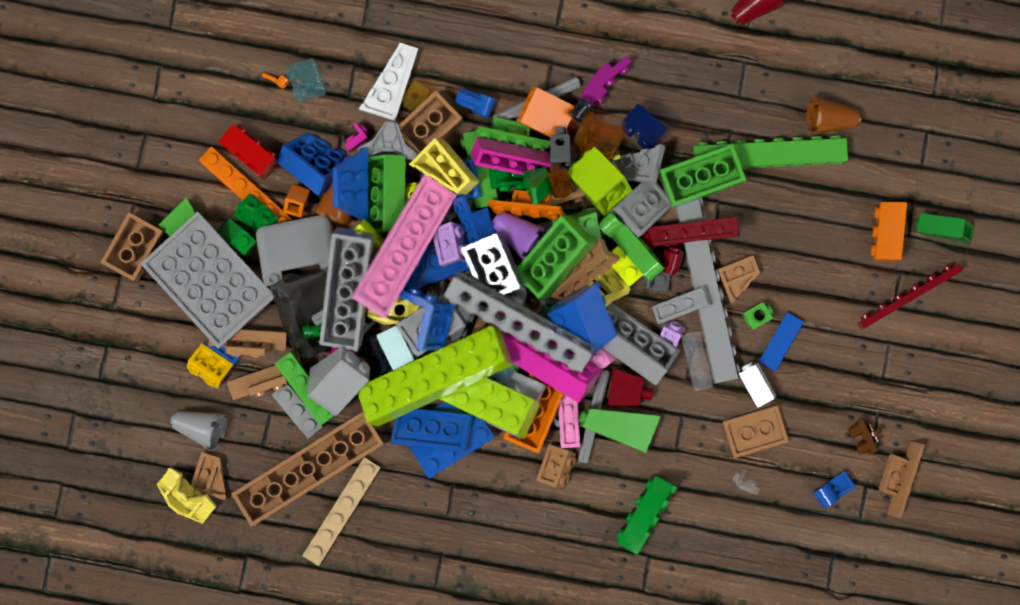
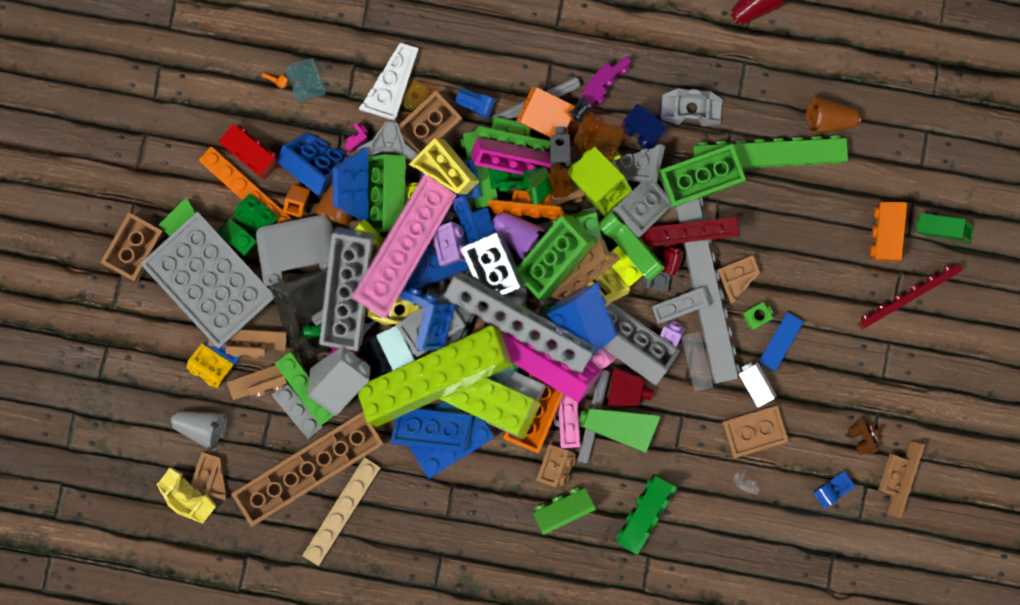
none -> bright green slope [533,486,596,535]
none -> light grey piece [661,88,723,127]

